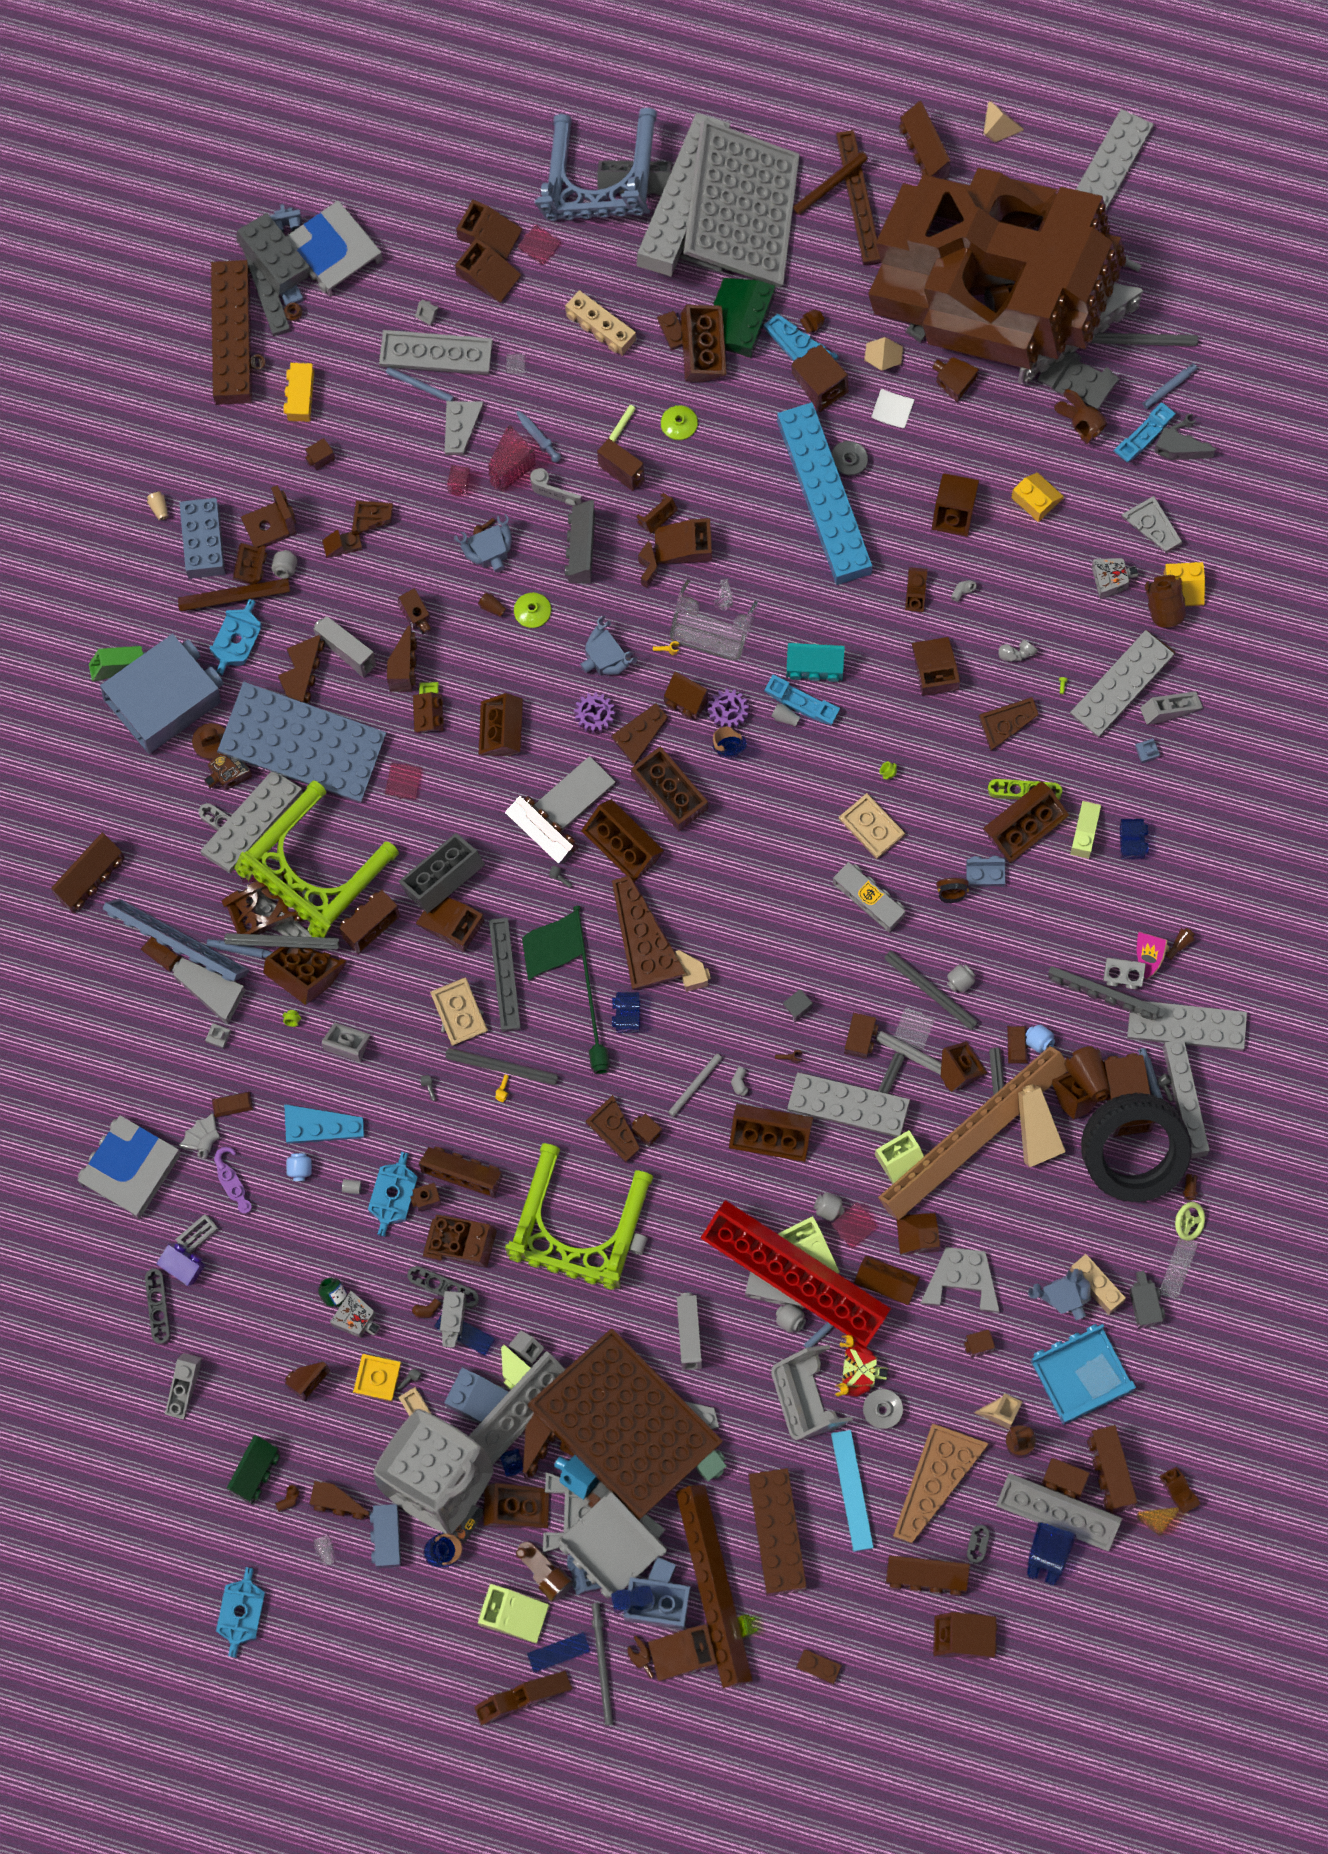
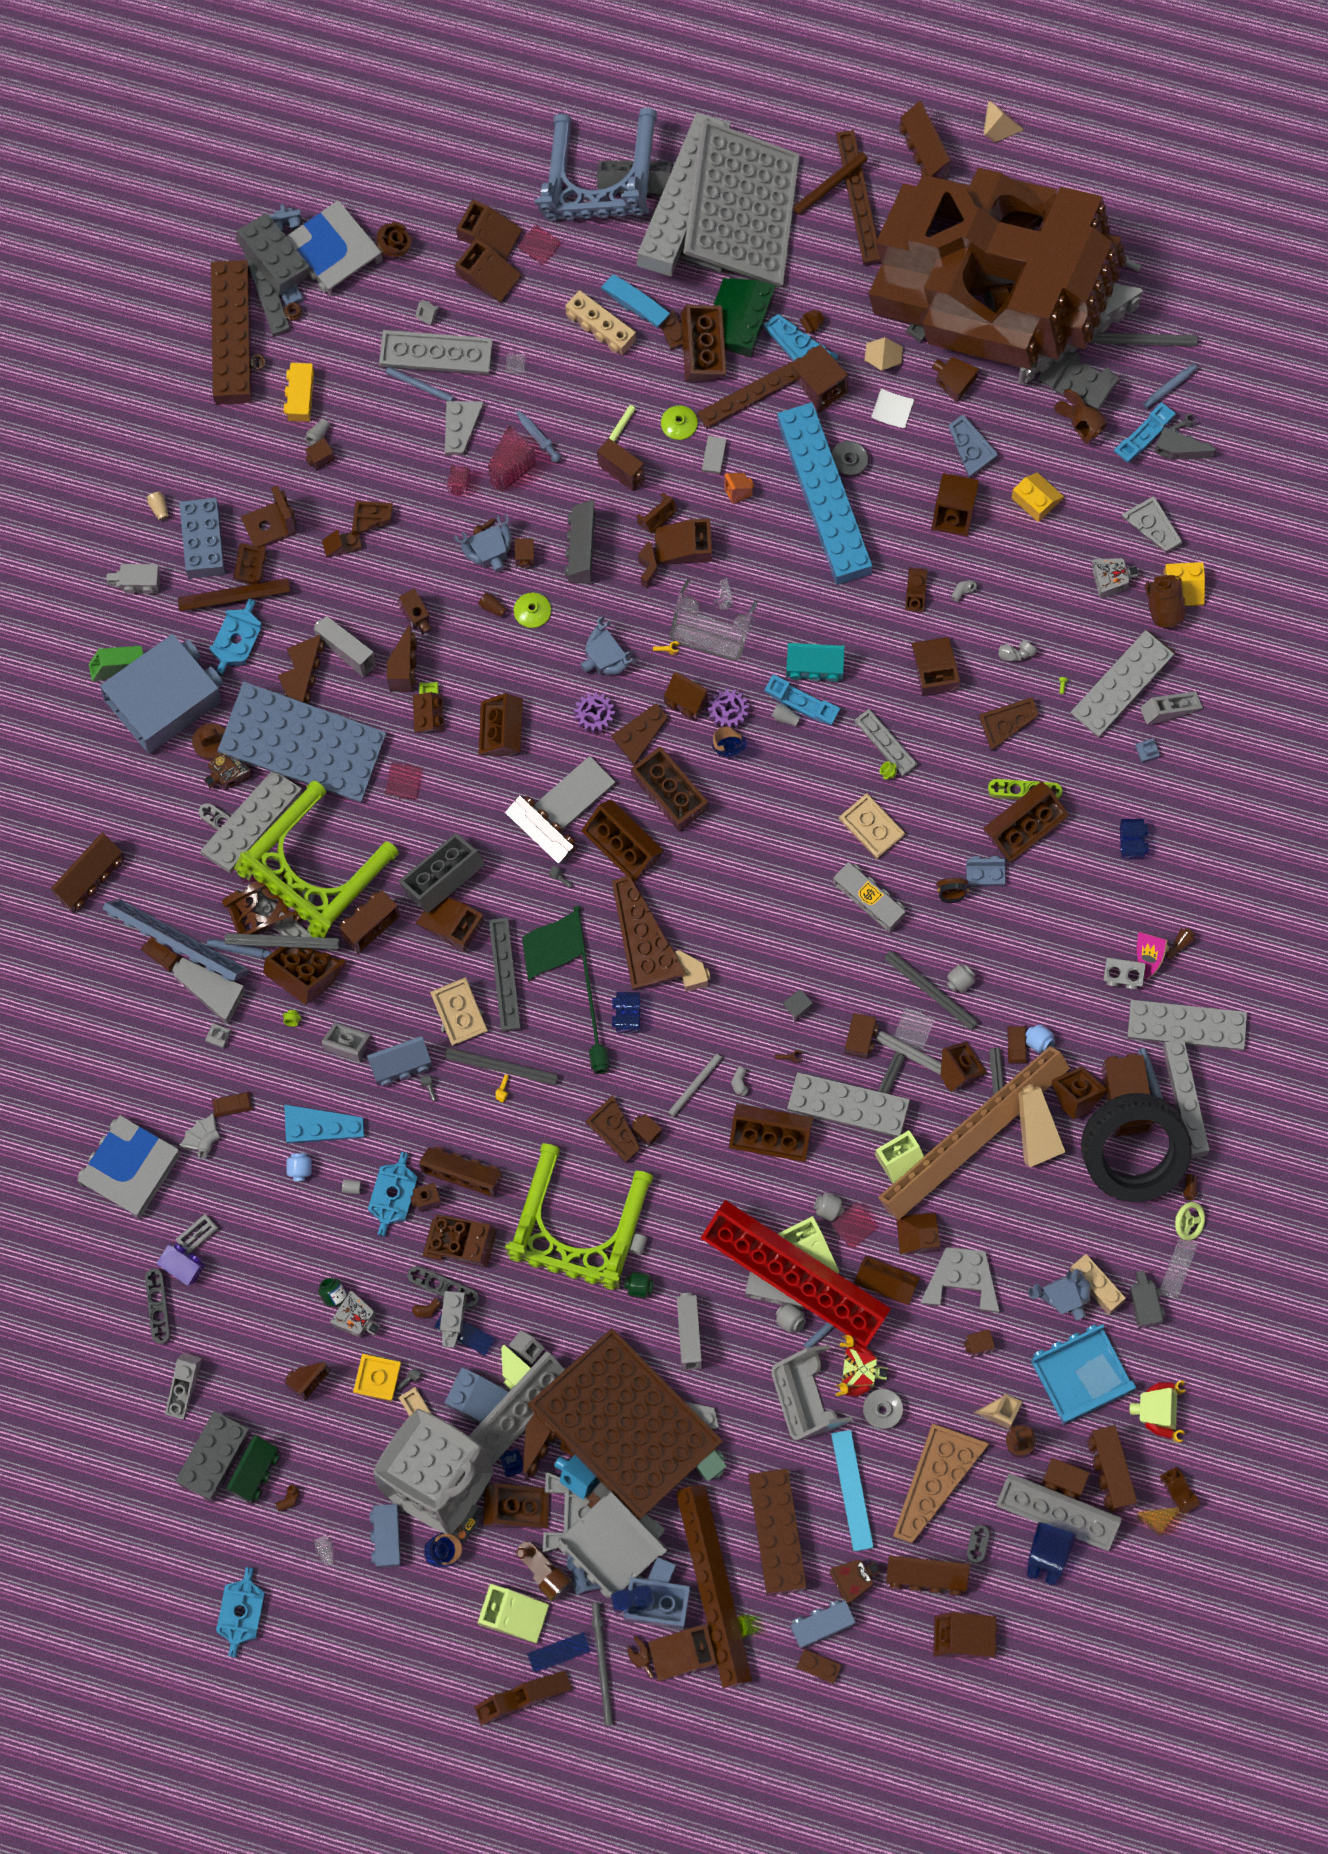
medium lavender piece [214,1147,252,1214] -> none
light grey head [271,550,298,579] -> none
reddish brown slope [309,1481,370,1520] -> none
light grey door [530,468,582,506] -> none
dark grey plate [1048,966,1160,1020] -> none
reddish brown cone [1064,1046,1110,1102] -> none
yellowish green slope [1070,801,1101,859] -> none
light grey plate [1076,109,1153,210] -> none
dark grey hand [1158,1074,1174,1102] -> none
none -> light grey hinge [106,564,160,594]
none -> dark grey brick [175,1411,251,1503]
none -> light grey cone [305,419,330,445]
none -> sand blue slope [367,1036,433,1087]
none -> reddish brown cone [376,222,412,258]
none -> reddish brown brick [515,538,535,568]
none -> dark azure slope [601,275,670,329]
none -> dark green head [624,1272,653,1299]
none -> reddish brown plate [697,361,797,430]
none -> light grey tile [702,436,726,475]
none -> orange slope [724,473,754,505]
none -> sand blue brick [790,1600,856,1650]
none -> reddish brown torso [829,1559,880,1605]
none -> light grey tile [854,709,917,777]
none -> sand blue wing [948,415,998,478]
none -> yellowish green torso [1130,1381,1186,1443]

